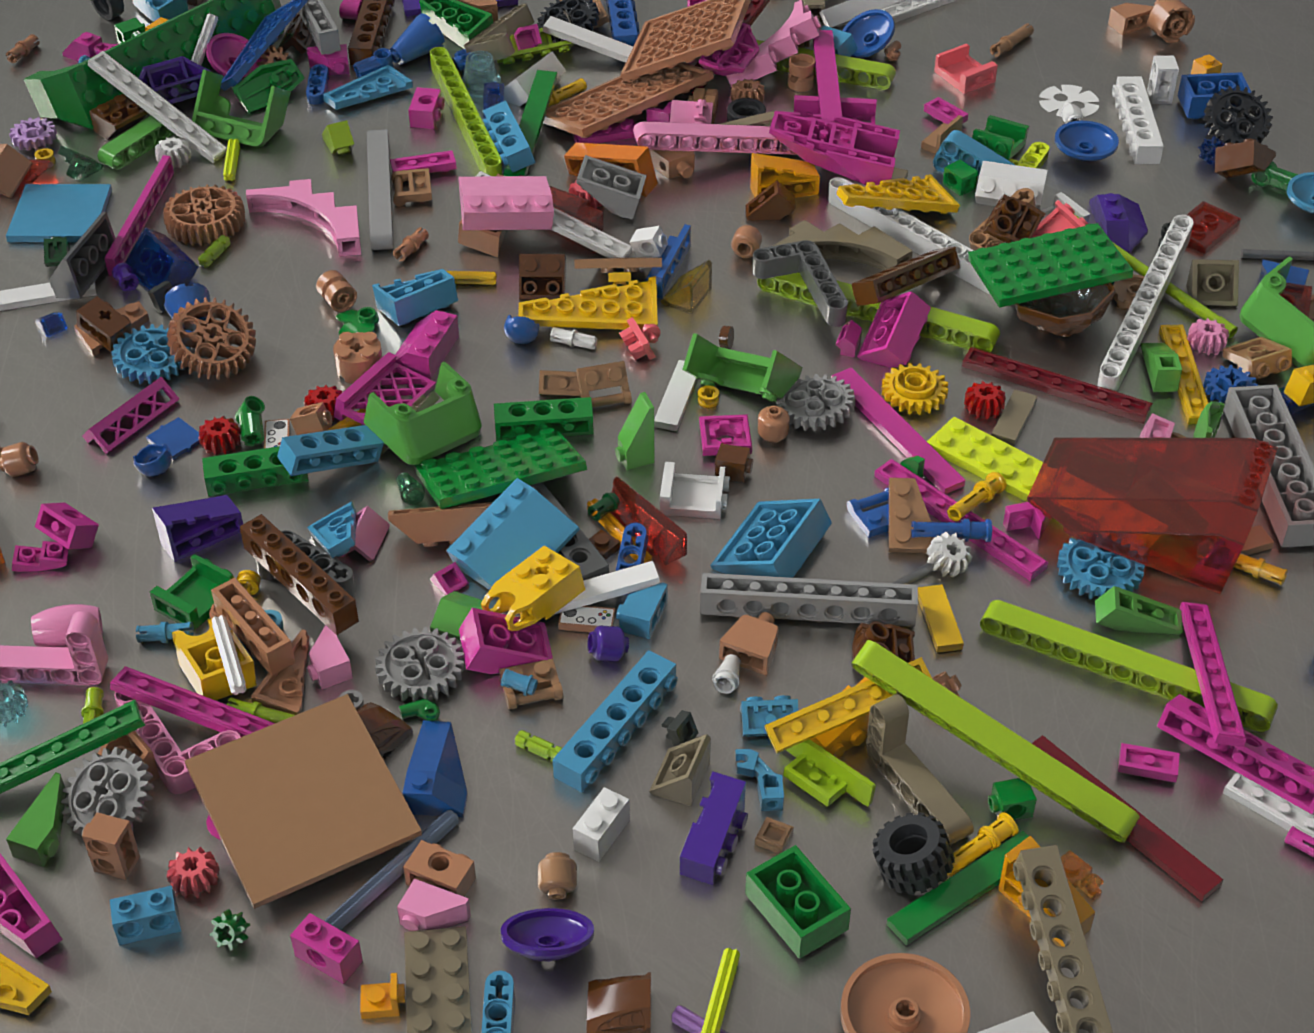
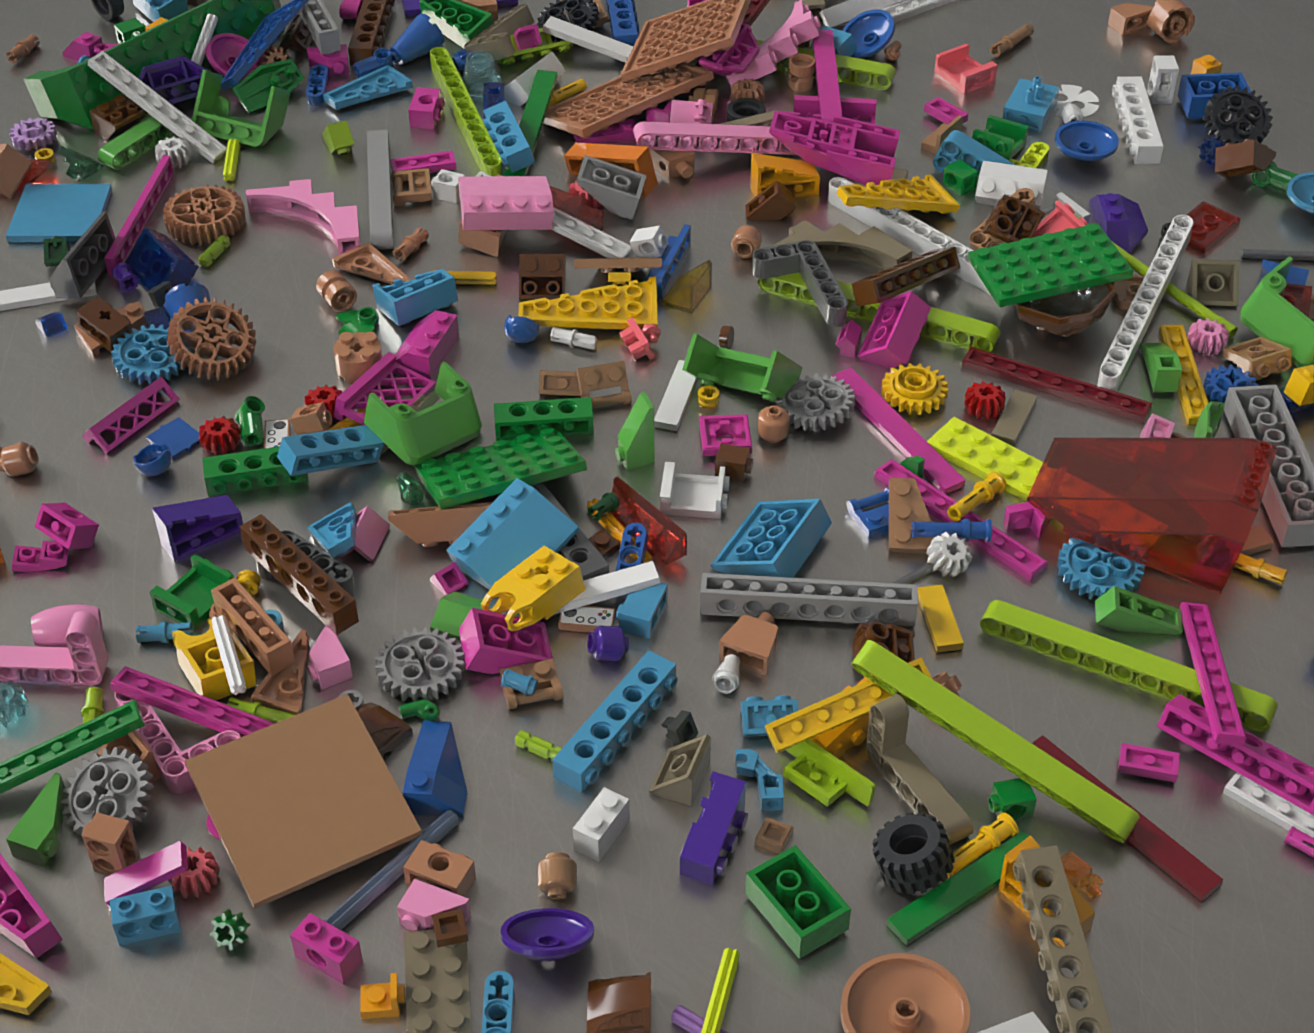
none -> dark pink tile [104,841,188,906]
none -> clear blue slope [144,306,171,330]
none -> nougat wing [332,242,411,284]
none -> white brick [431,169,465,204]
none -> reddish brown plate [431,909,469,948]
none -> dark azure piece [1002,76,1060,134]

